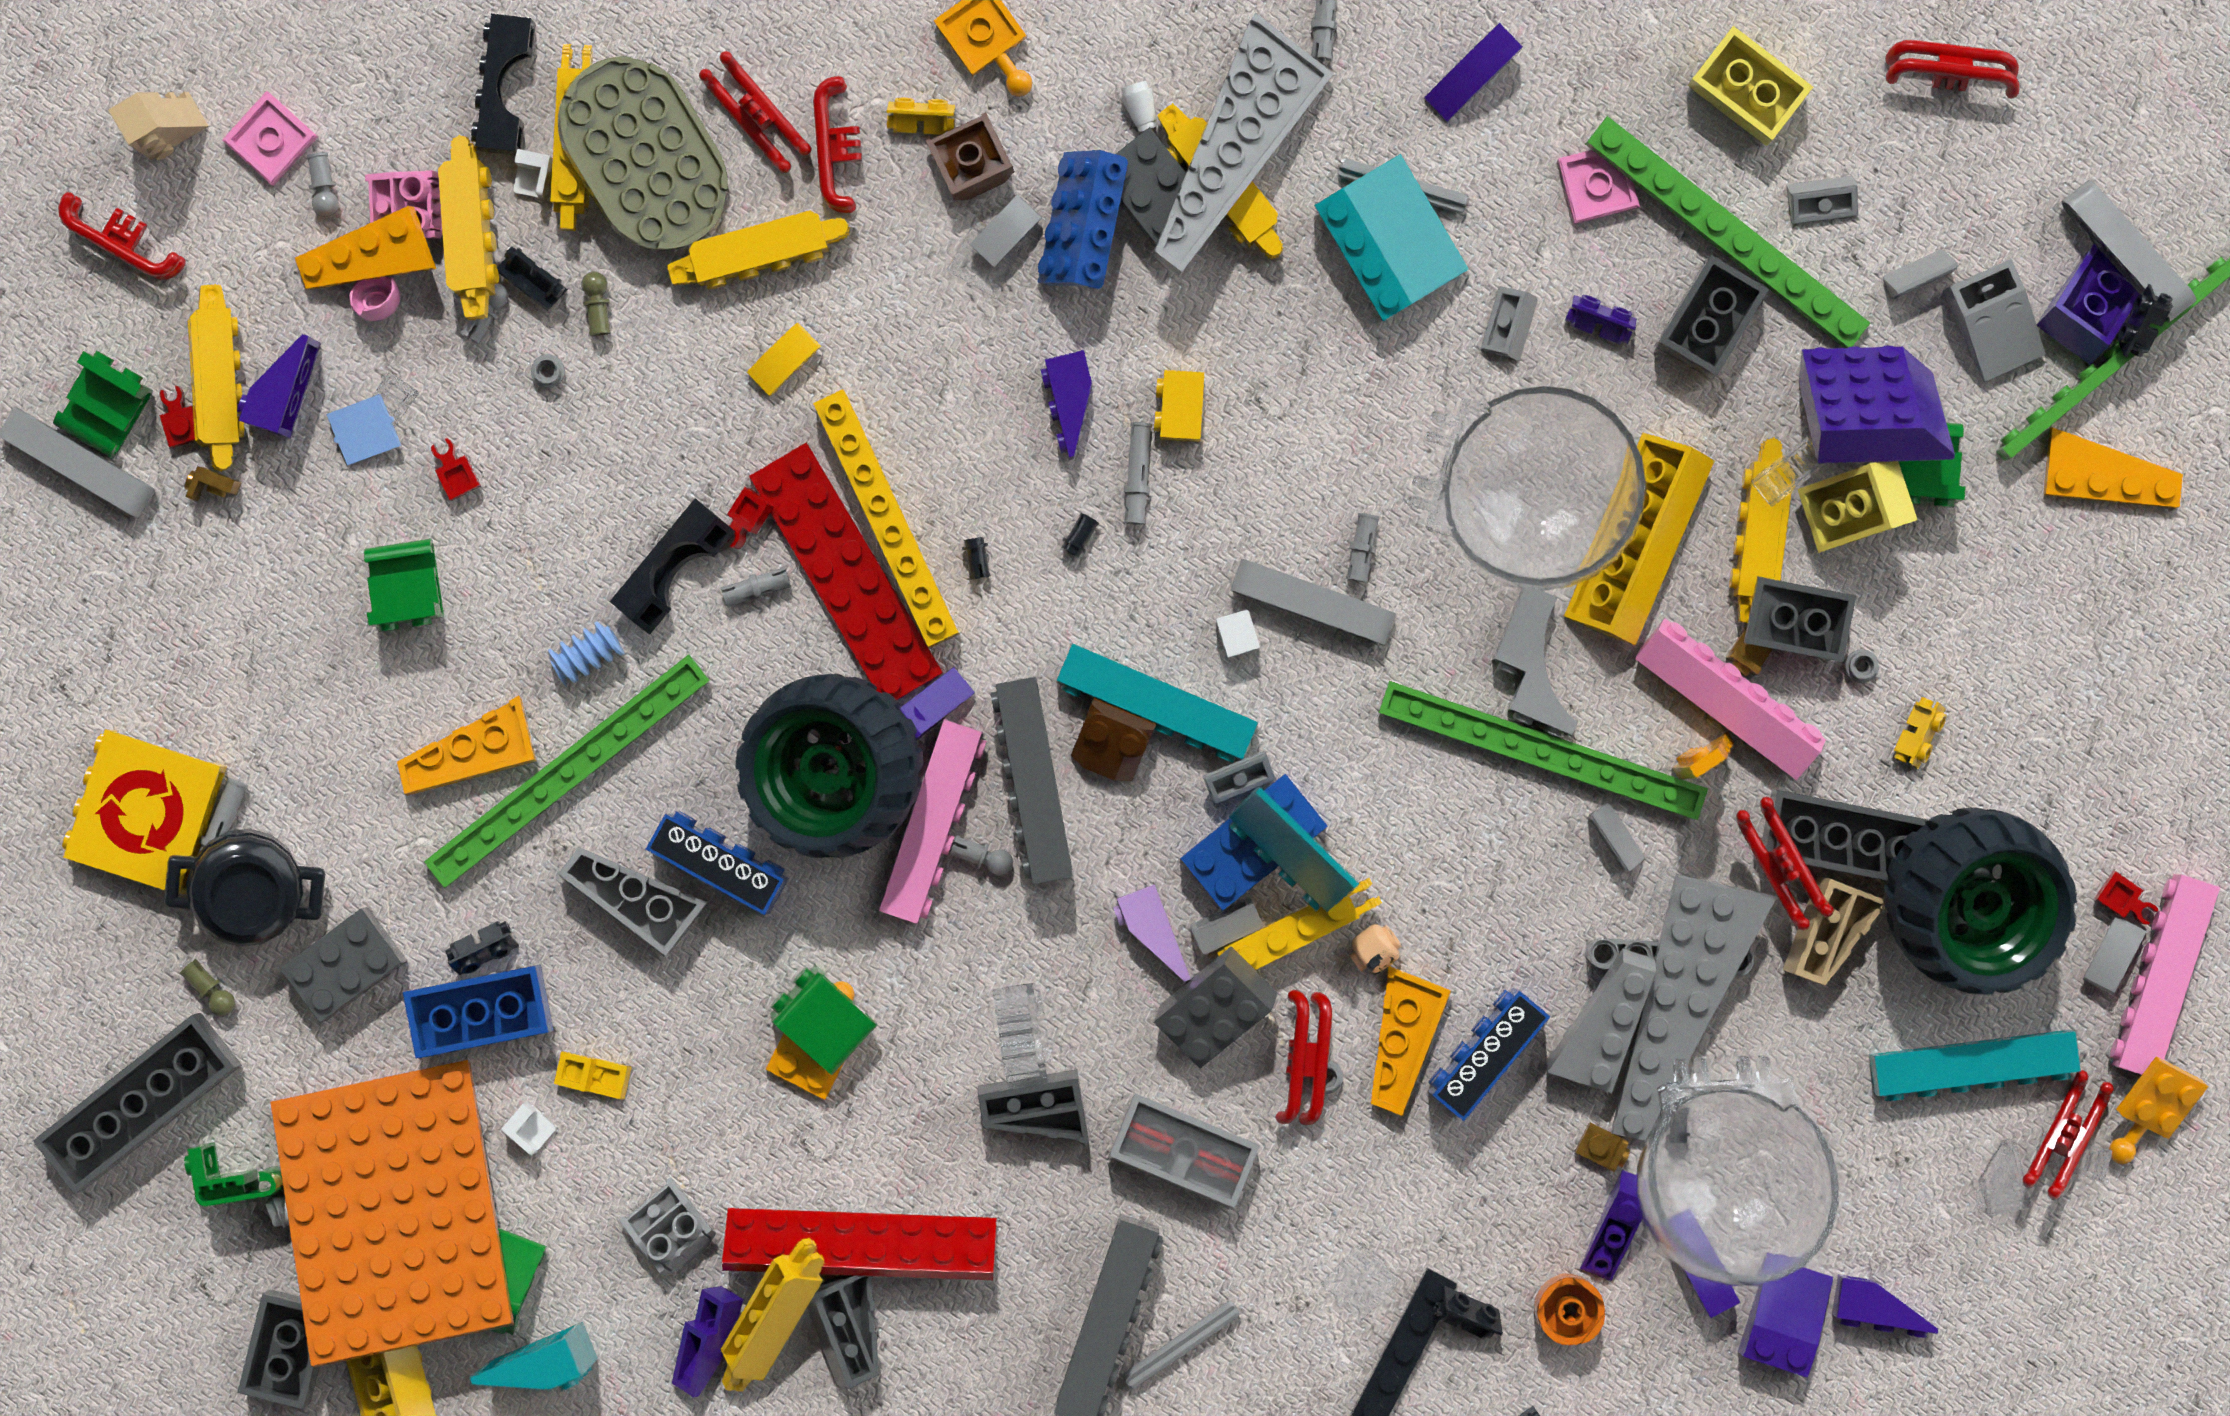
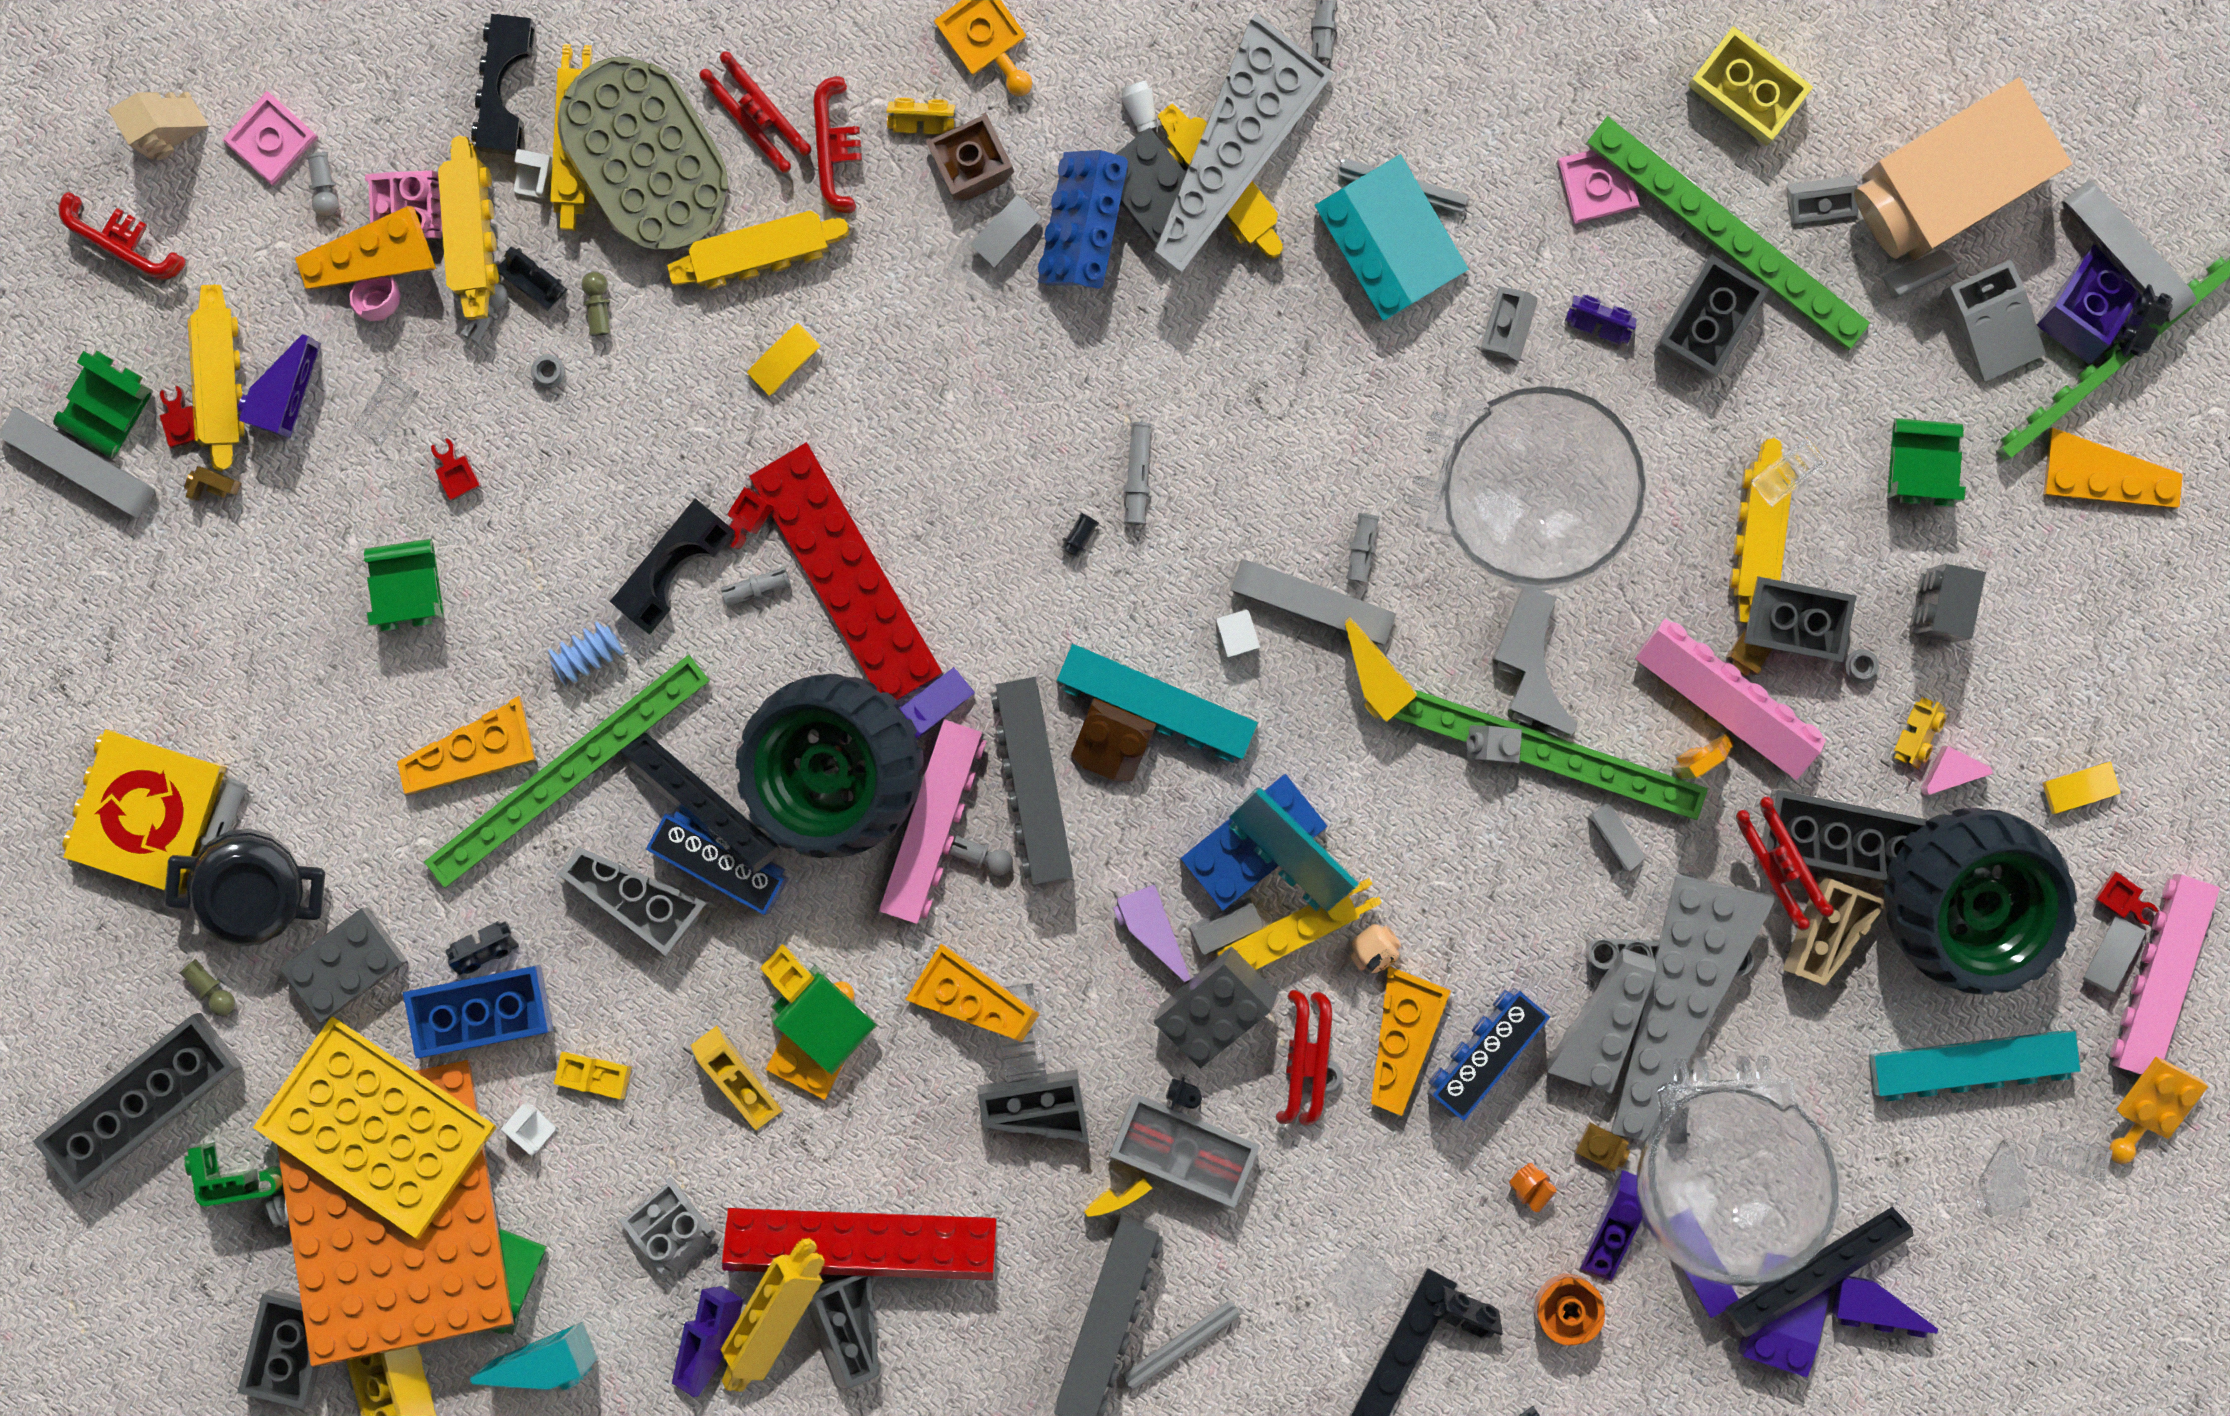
light blue piece [326,394,401,466] -> none
yellow brick [813,389,960,648] -> none
black pin [962,537,991,580] -> none
dark purple slope [1040,350,1092,460] -> none
yellow brick [1154,370,1205,442] -> none
light grey slope [1203,751,1276,805] -> none
dark purple slope [1424,23,1523,122] -> none
yellow slope [1564,432,1715,645] -> none
light yellow brick [1797,461,1918,553] -> none
dark purple slope [1799,345,1955,463] -> none
red piece [1885,40,2020,99] -> none
red piece [2022,1070,2114,1200] -> none
none -> yellow plate [252,1016,497,1240]
none -> black plate [620,732,780,874]
none -> yellow slope [690,1025,783,1131]
none -> yellow slope [760,944,815,1003]
none -> light orange wing [905,944,1040,1042]
none -> yellow slope [1084,1175,1153,1217]
none -> black hinge [1166,1073,1202,1110]
none -> yellow slope [1345,617,1417,722]
none -> light grey bracket [1466,725,1522,763]
none -> orange piece [1509,1163,1557,1213]
none -> black plate [1725,1206,1914,1338]
none -> light nougat container [1854,77,2072,261]
none -> dark grey brick [1911,563,1986,643]
none -> bright pink slope [1921,746,1993,795]
none -> yellow slope [2042,761,2121,814]

